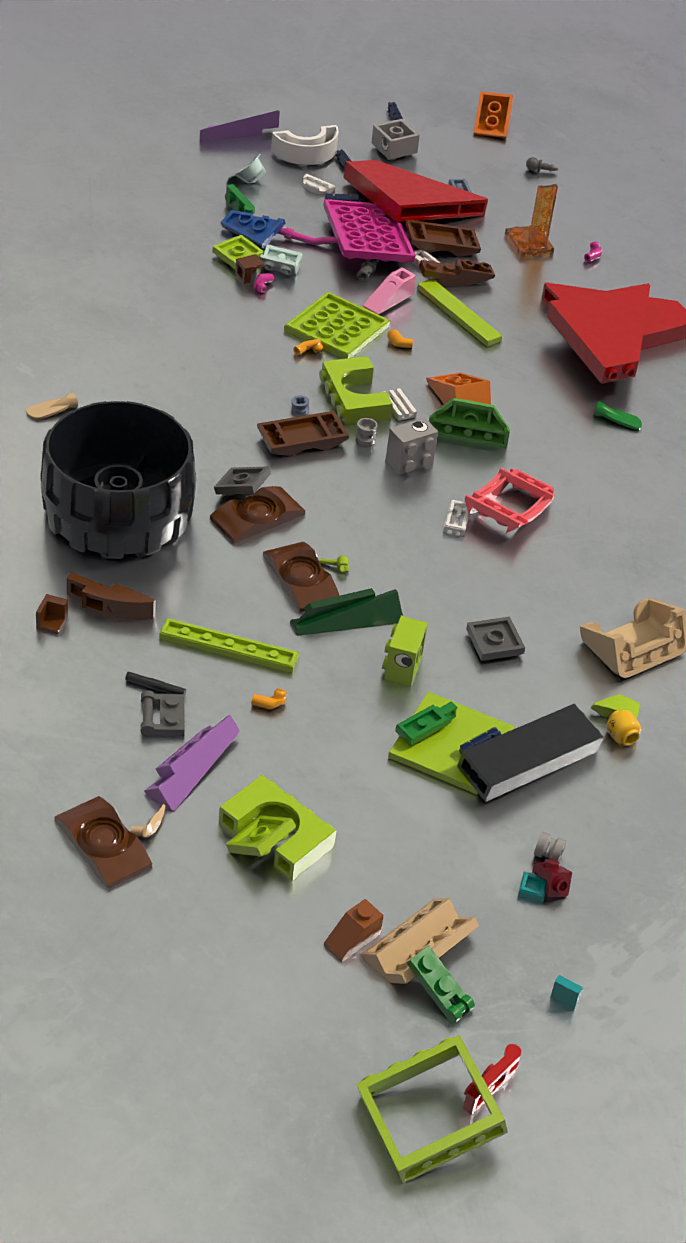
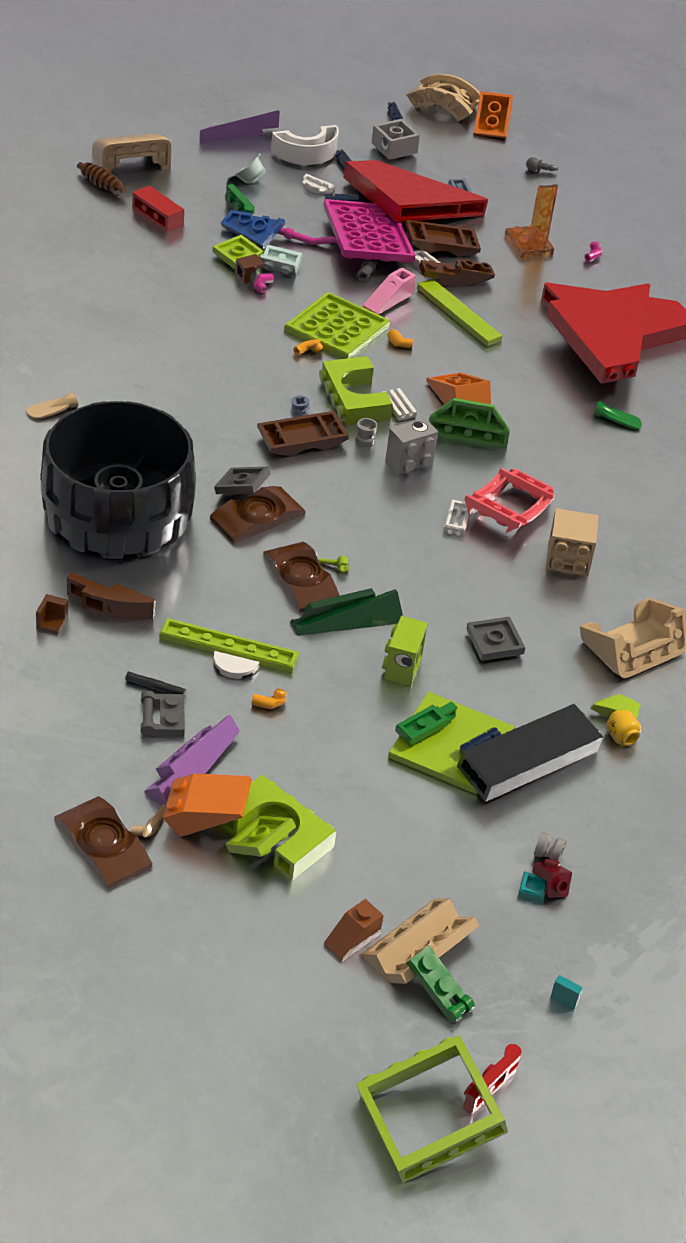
none -> reddish brown piece [77,162,127,194]
none -> tan windscreen [92,133,171,172]
none -> red brick [132,186,185,232]
none -> orange slope [163,773,252,837]
none -> white tile [213,651,260,679]
none -> tan fence [406,74,480,121]
none -> tan brick [545,508,599,576]

